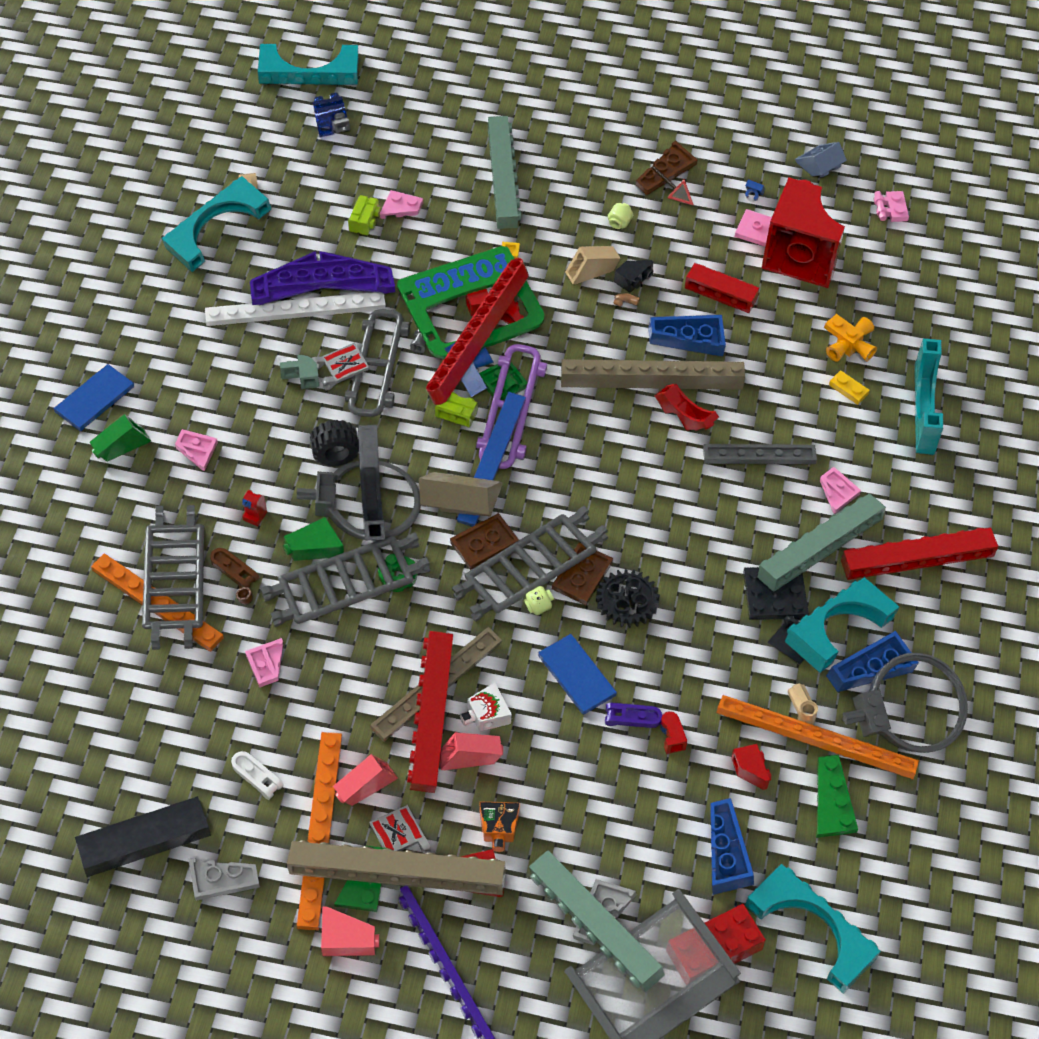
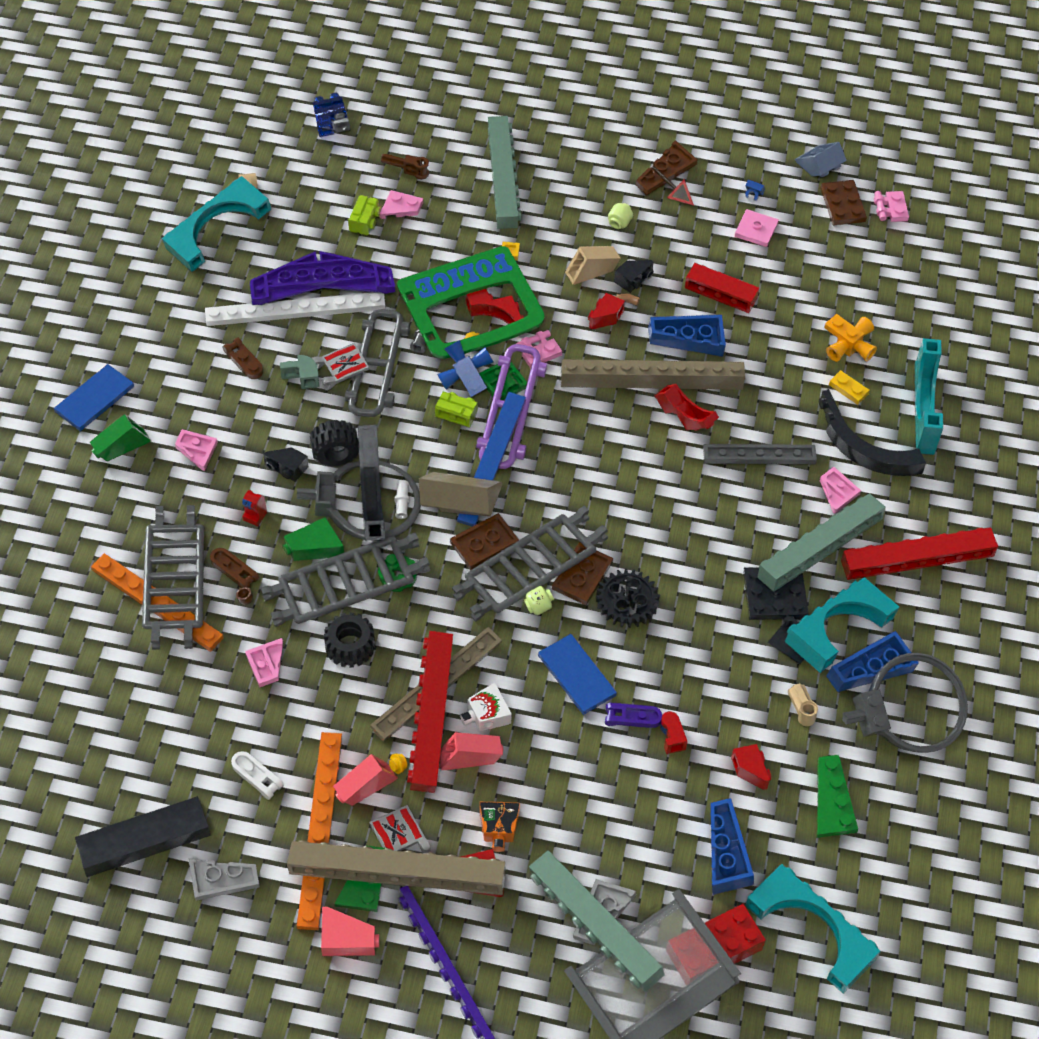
teal arch [258,44,359,85] -> none
red beam [426,258,529,405] -> none
orange plate [716,695,919,779] -> none
red brick [761,177,845,288] -> none
none -> reddish brown plate [222,337,263,379]
none -> black slope [263,447,309,482]
none -> black tyre [324,612,375,668]
none -> reddish brown connector [381,154,429,180]
none -> yellow plate [389,753,407,774]
none -> white pin [394,480,410,519]
none -> bright pink plate [516,330,562,368]
none -> red slope [588,293,625,329]
none -> black arch [819,389,926,476]
none -> reddish brown plate [820,180,867,226]

